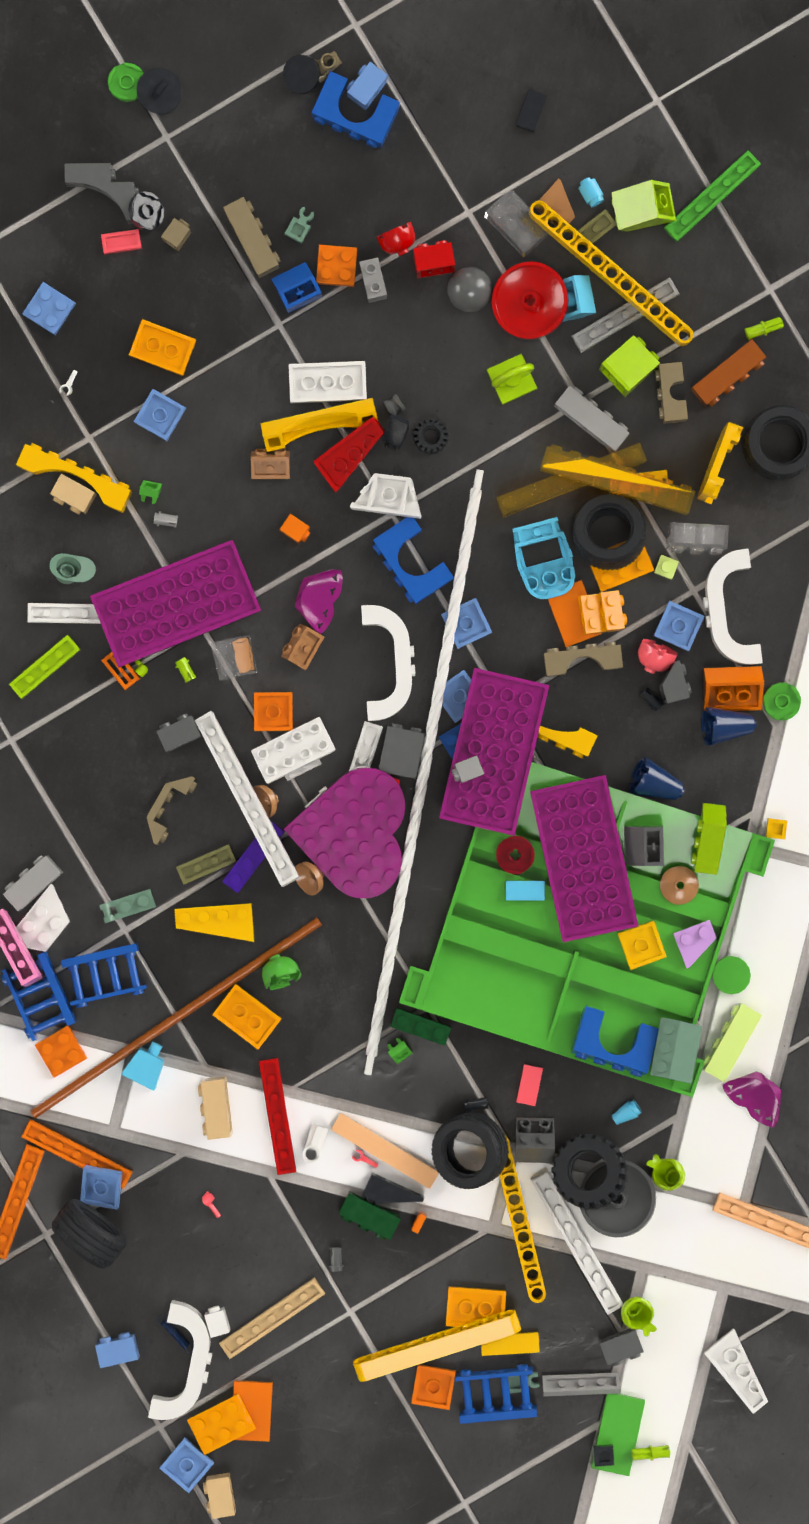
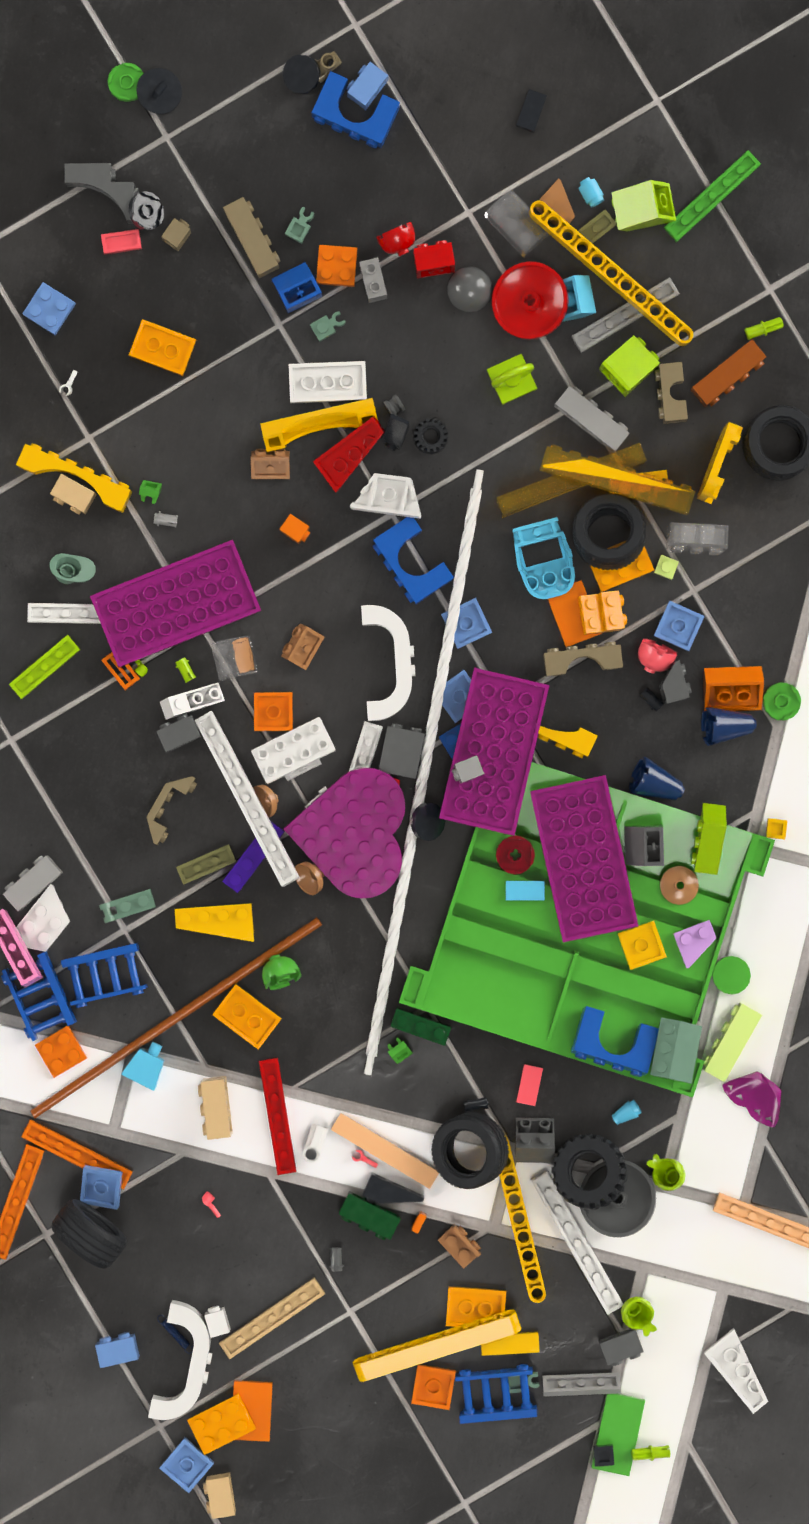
medium blue plate [134,389,186,441] -> none
magenta piece [295,569,343,634] -> none
white arch [703,549,763,665] -> none
none -> white slope [160,683,225,720]
none -> sand green plate [310,311,346,342]
none -> black tile [411,803,446,841]
none -> medium nougat bracket [438,1224,481,1268]

